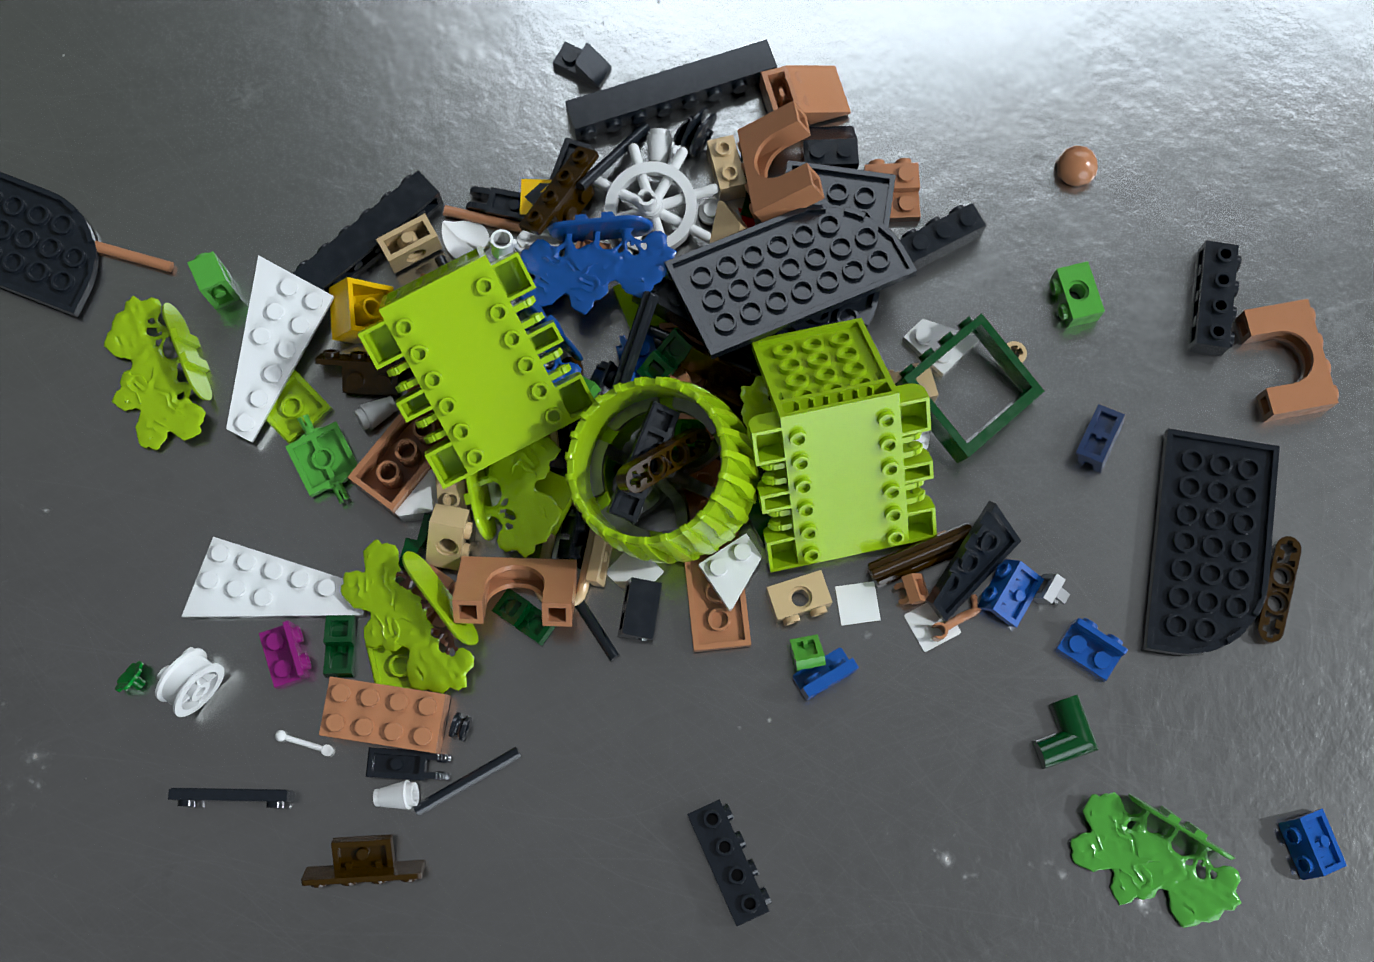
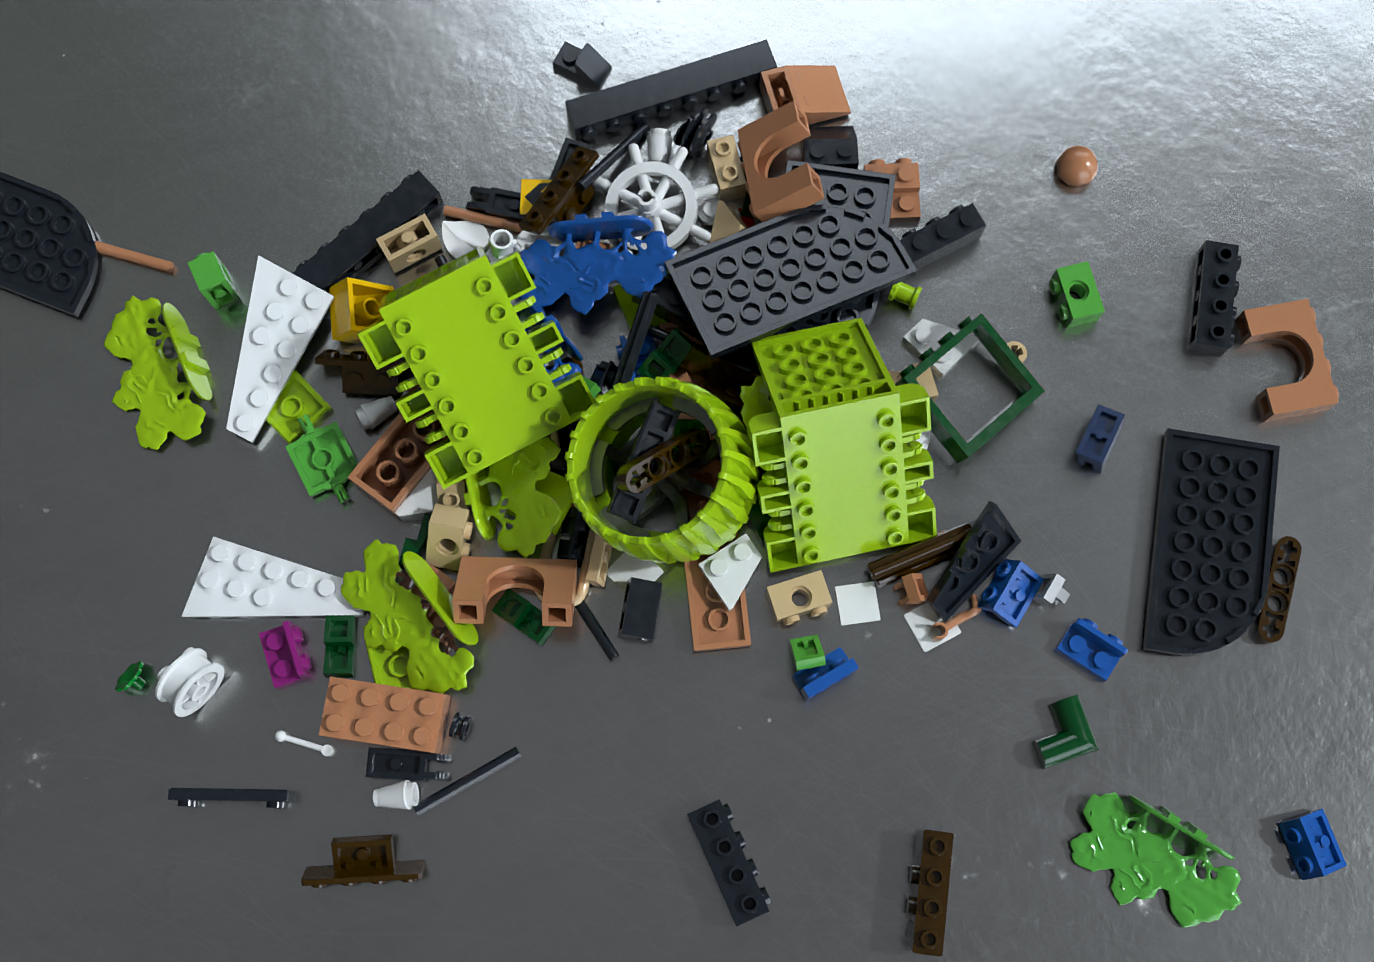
none -> lime bush [887,282,922,310]
none -> dark brown bracket [906,829,954,957]

